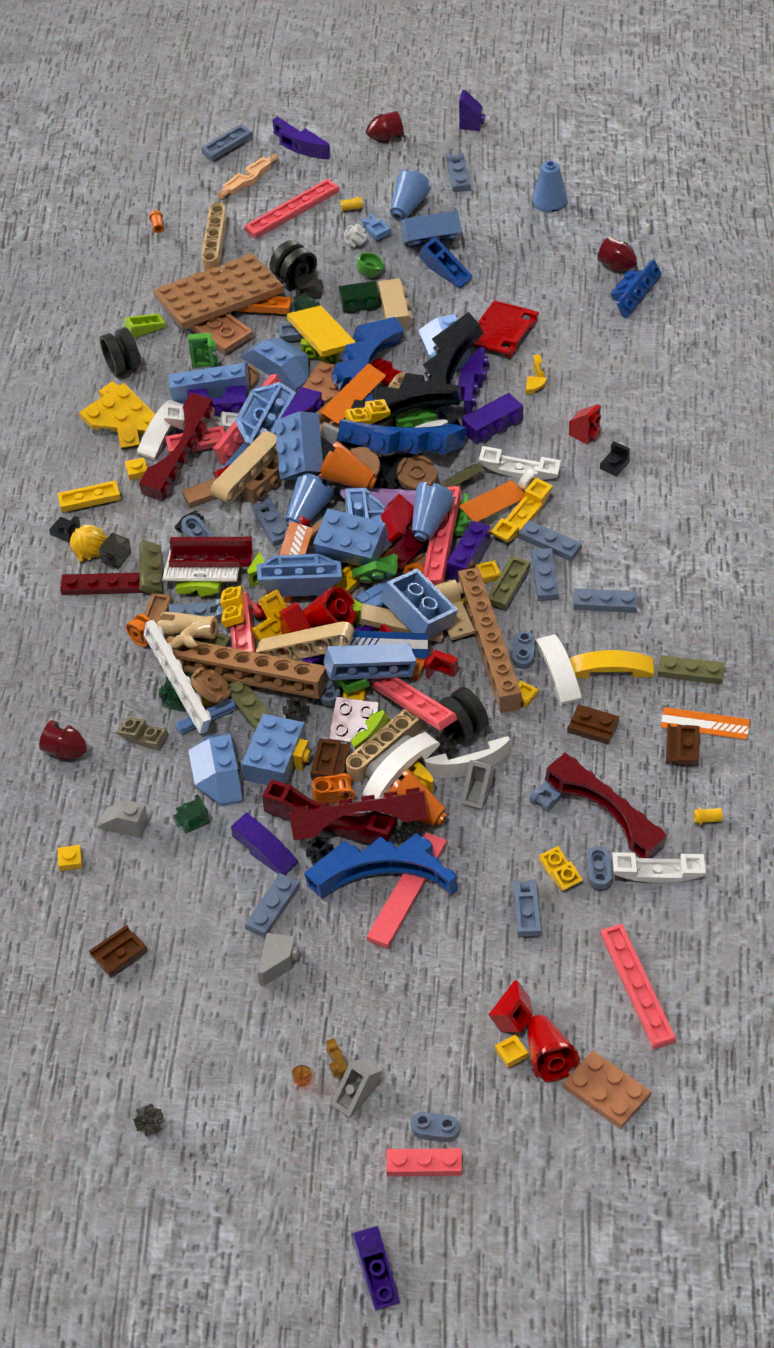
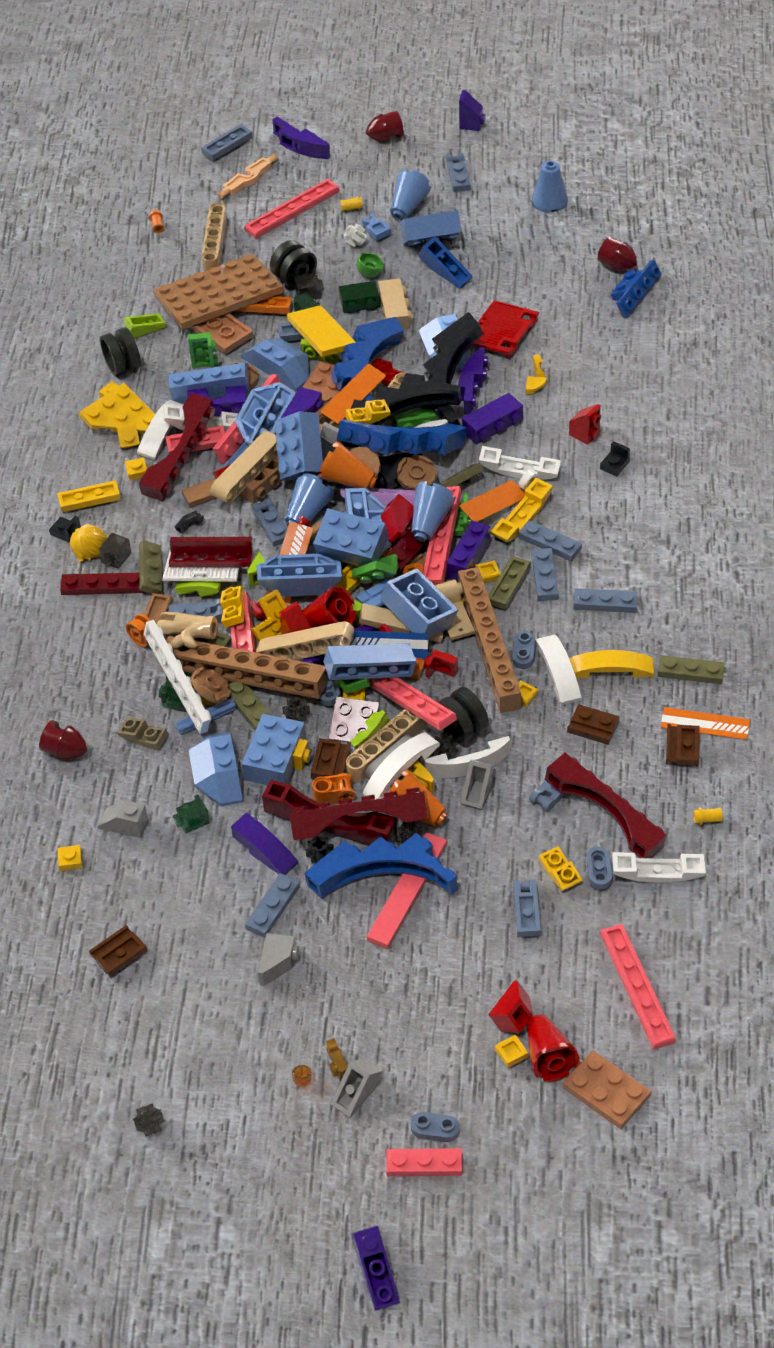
sand blue plate [182,515,213,537] -> none

